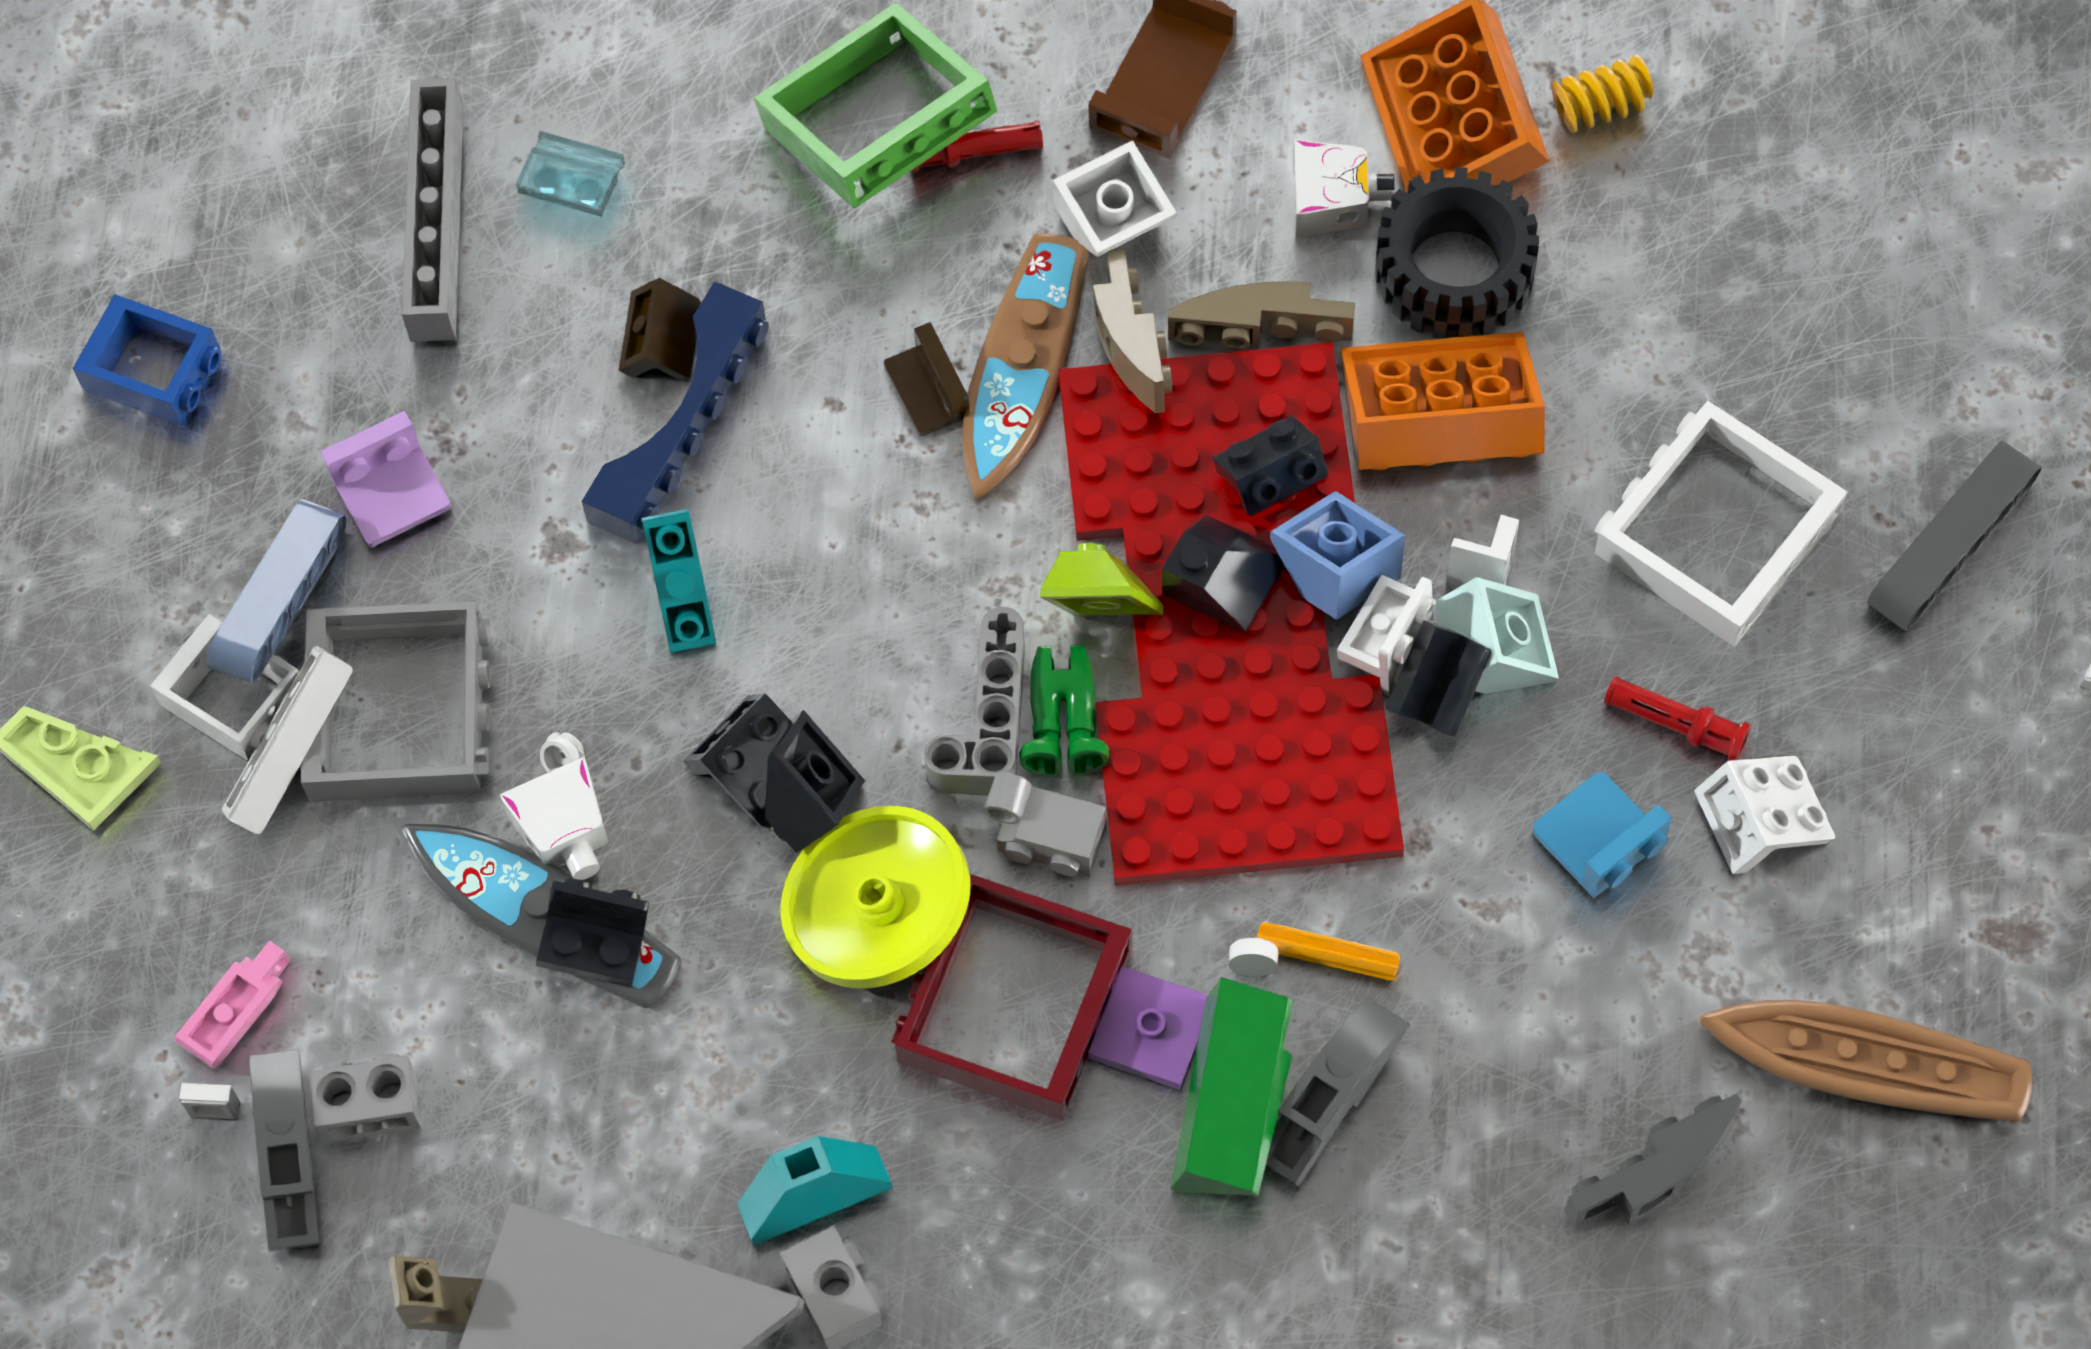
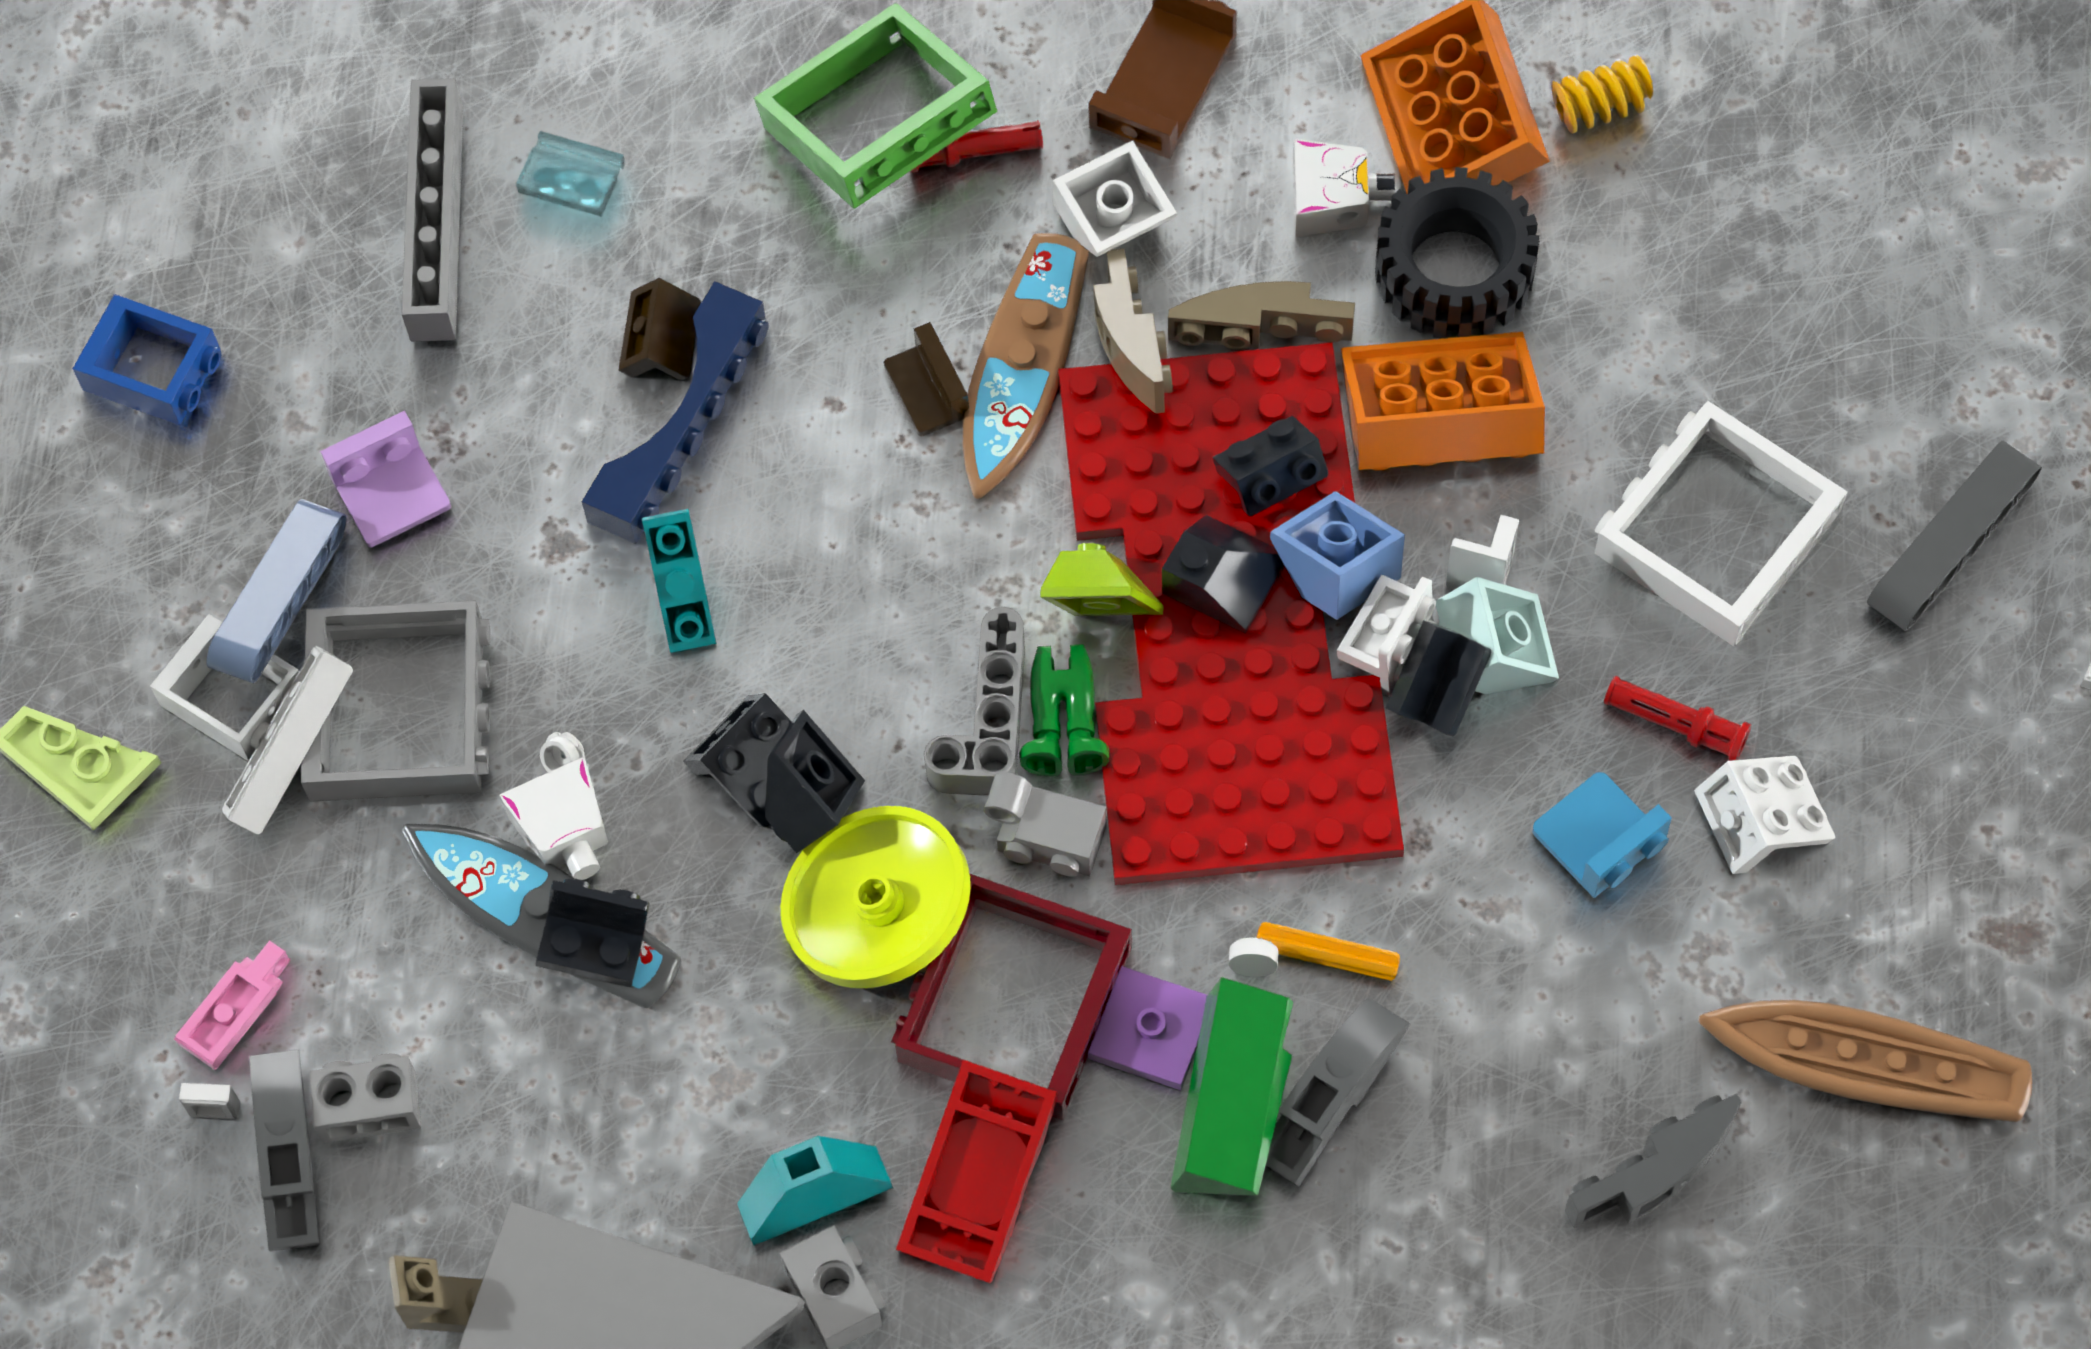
none -> red slope [896,1059,1058,1284]

